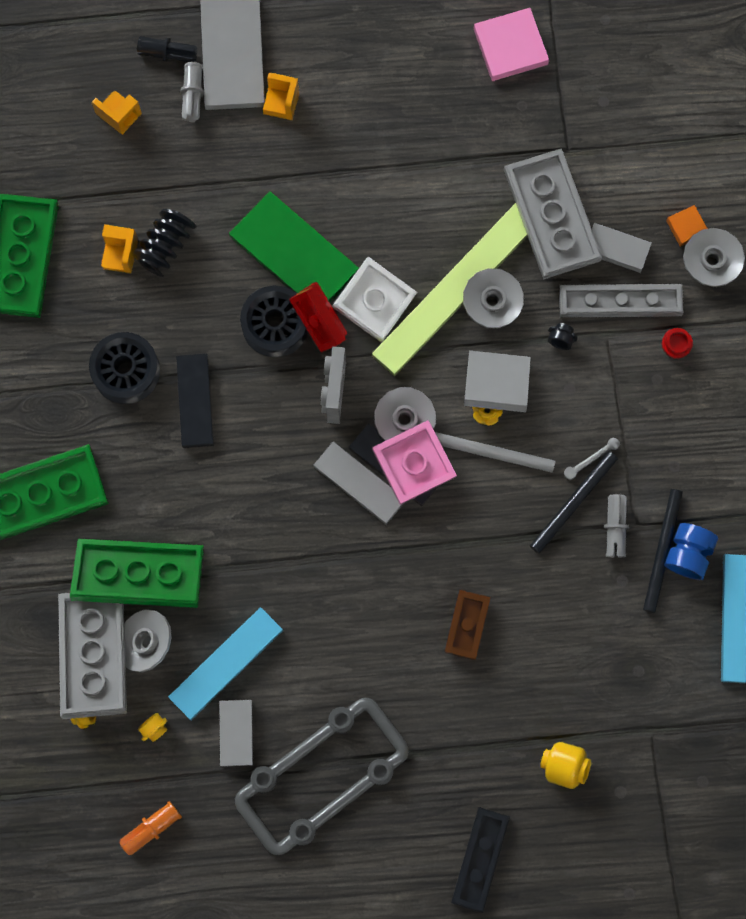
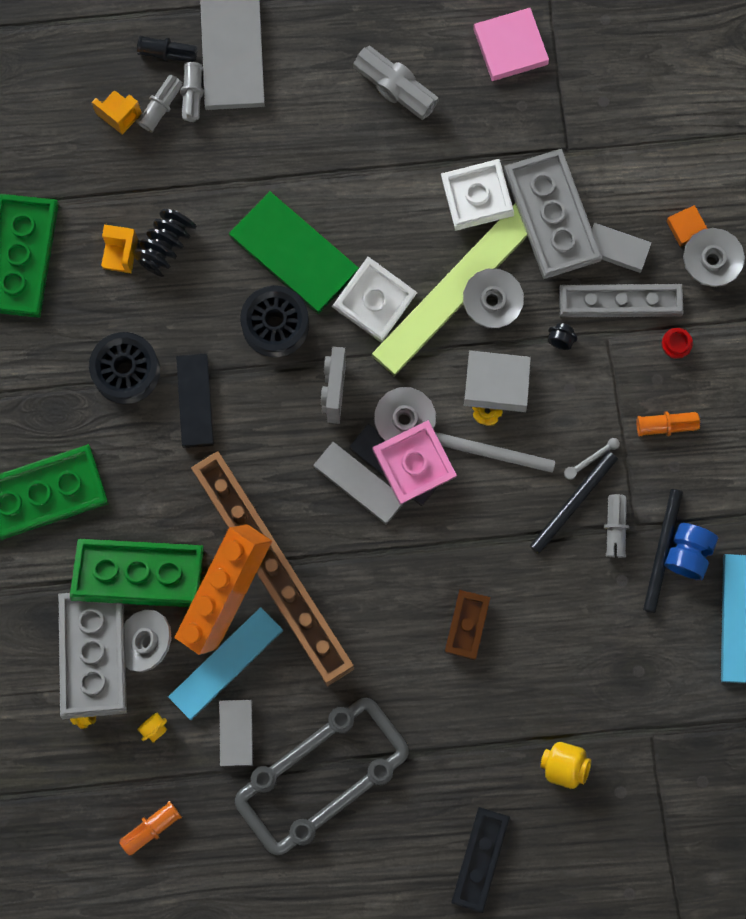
light orange panel [263,73,299,120] -> none
red panel [289,282,347,352] -> none
none -> light grey axle [136,75,182,133]
none -> orange brick [174,524,272,655]
none -> medium nougat brick [191,451,354,687]
none -> light grey piece [353,45,439,120]
none -> white tile [441,159,514,231]
none -> orange axle [636,411,700,436]

